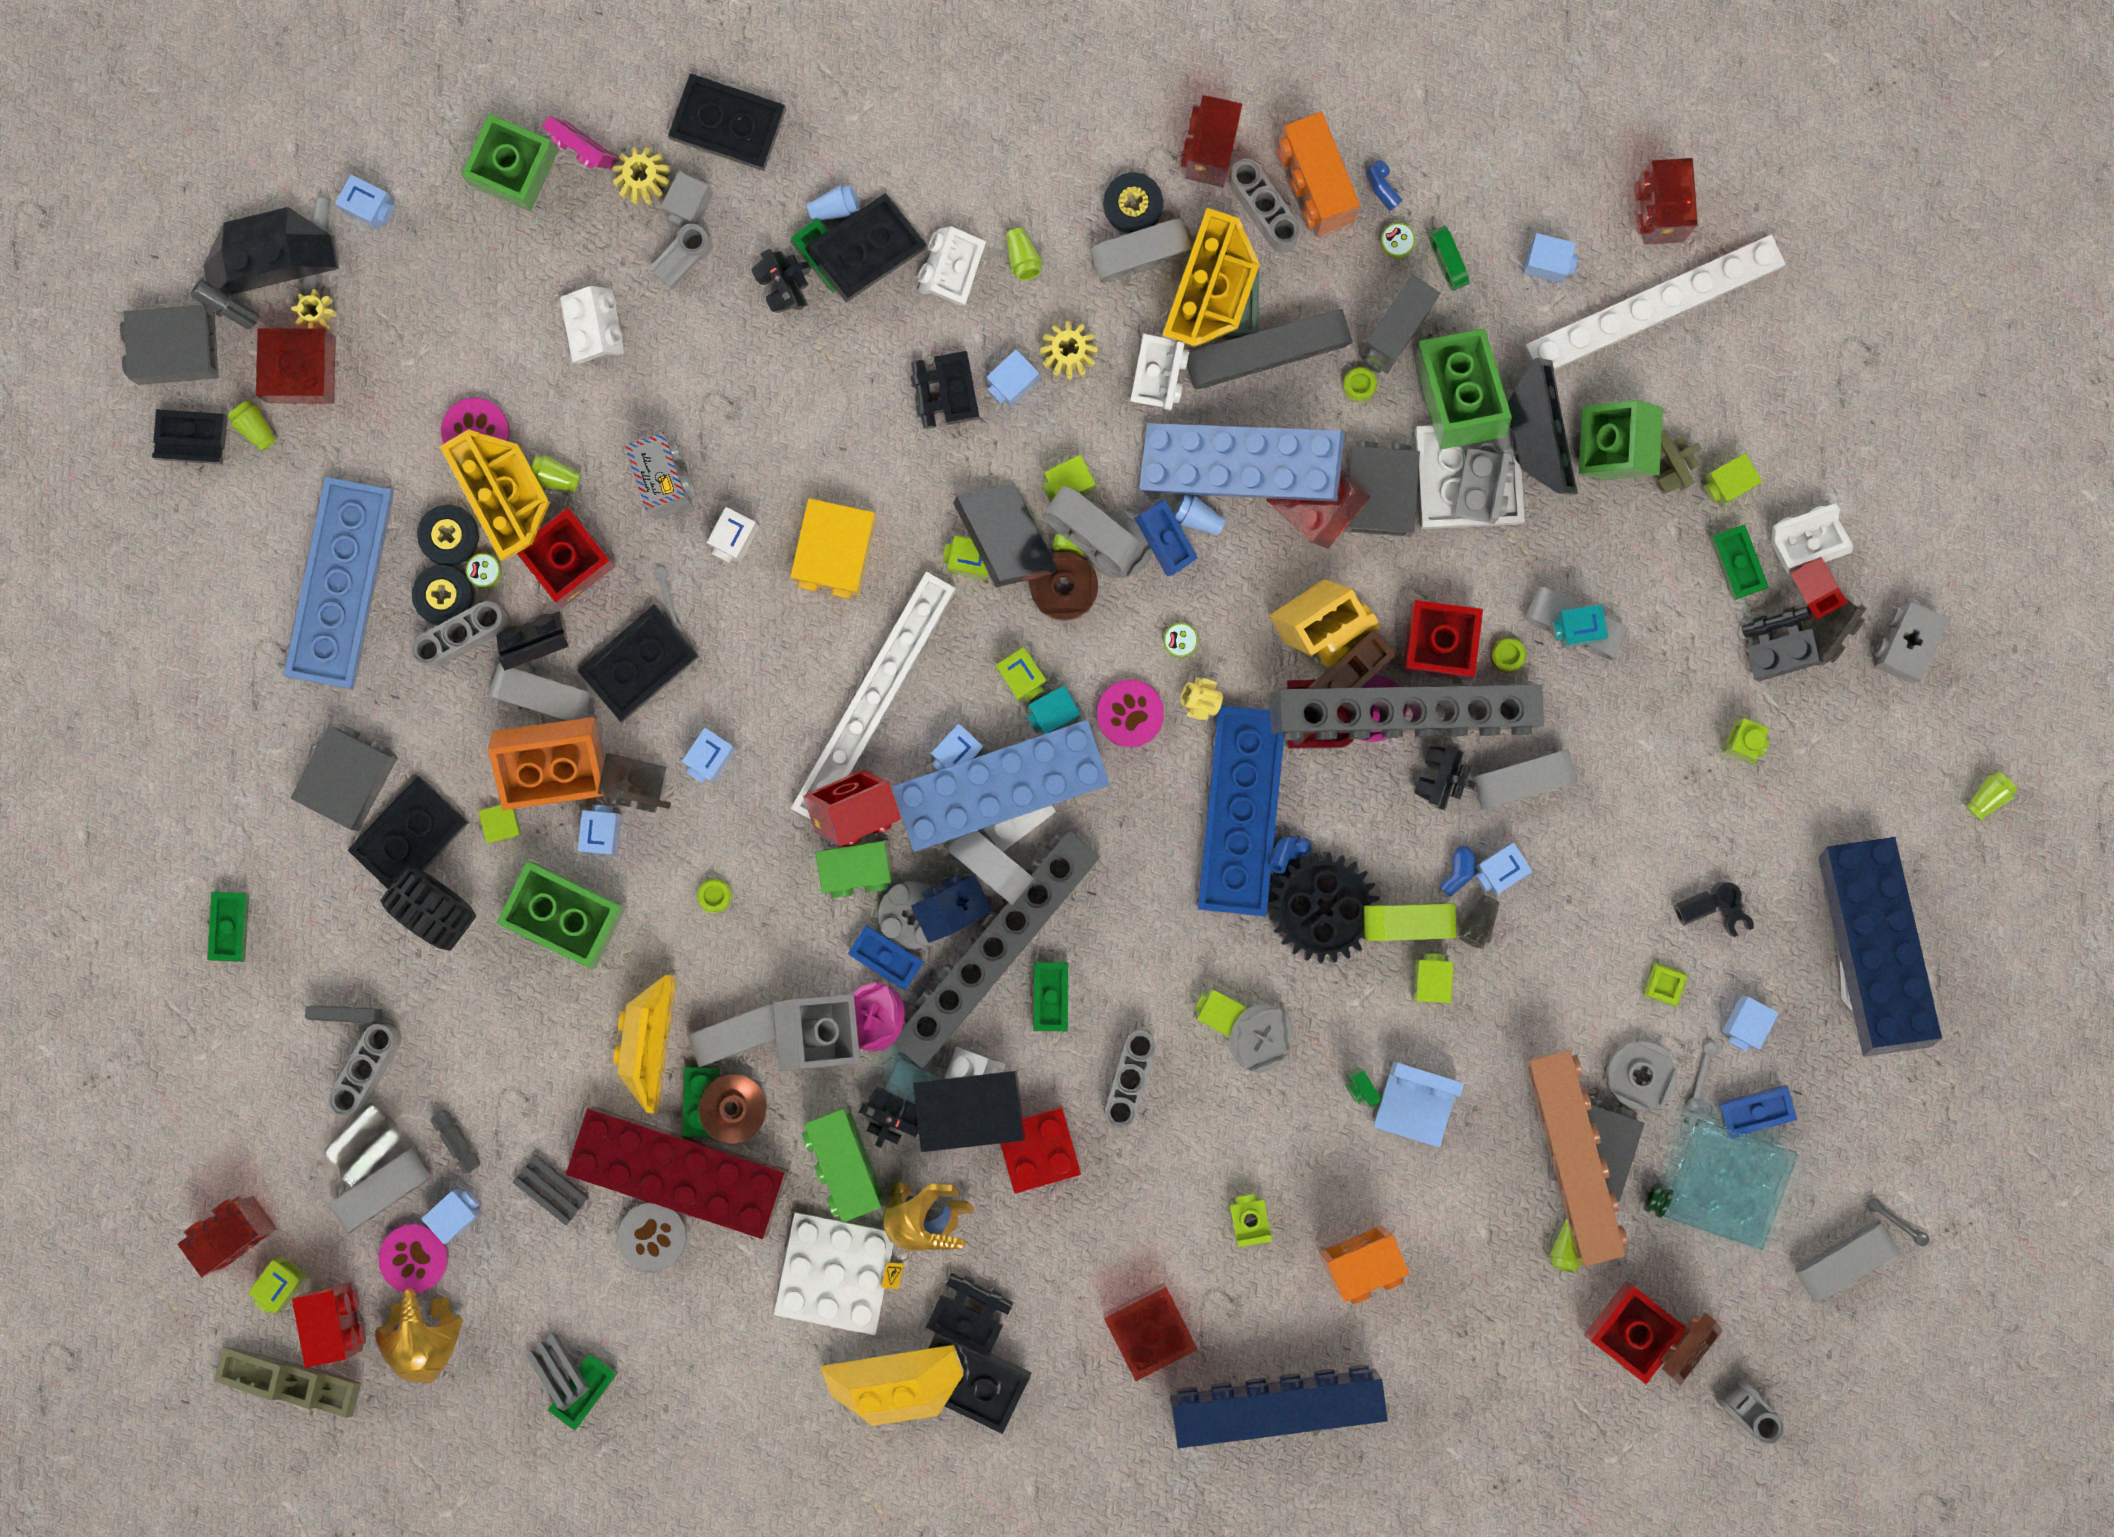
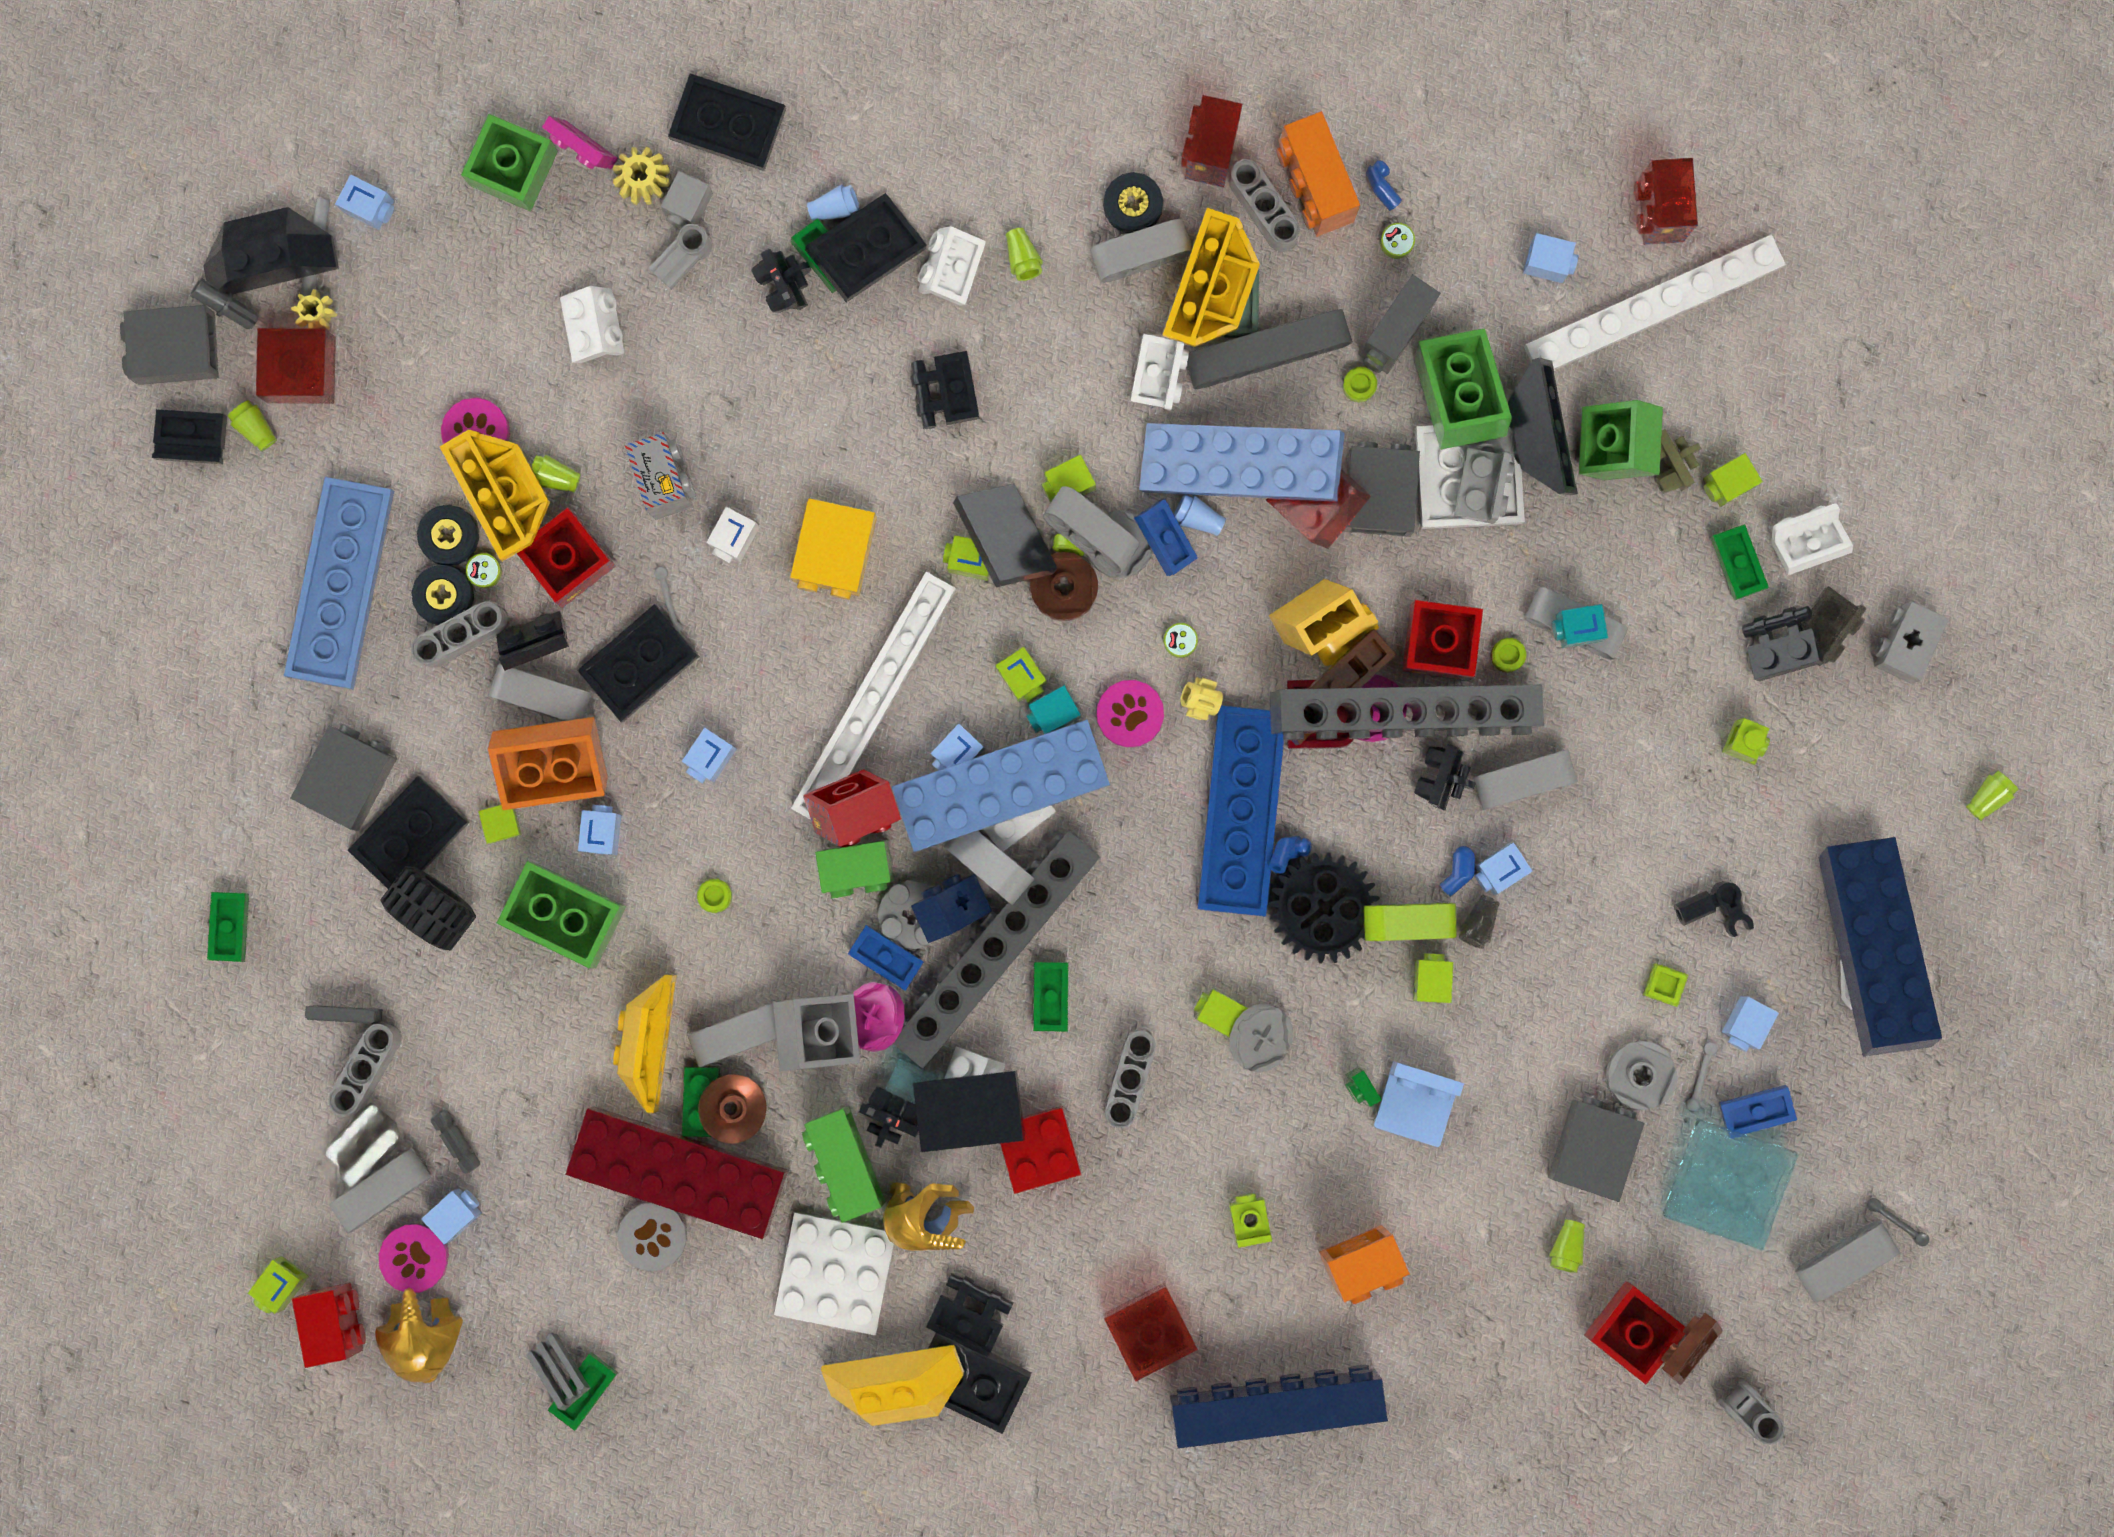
clear red brick [177,1196,277,1278] -> none
olive slope [214,1347,361,1418] -> none
dark grey tile [512,1155,589,1226] -> none
clear smoke bracket [598,753,671,813] -> none
yellow sticker [881,1262,904,1289] -> none
light blue brick [986,349,1040,408] -> none
light yellow gear [1040,321,1098,380] -> none
green beam [1428,226,1470,291] -> none
nougat brick [1525,1049,1628,1267] -> none
dark green bush [1643,1183,1673,1218] -> none
brick [1790,557,1848,619] -> none

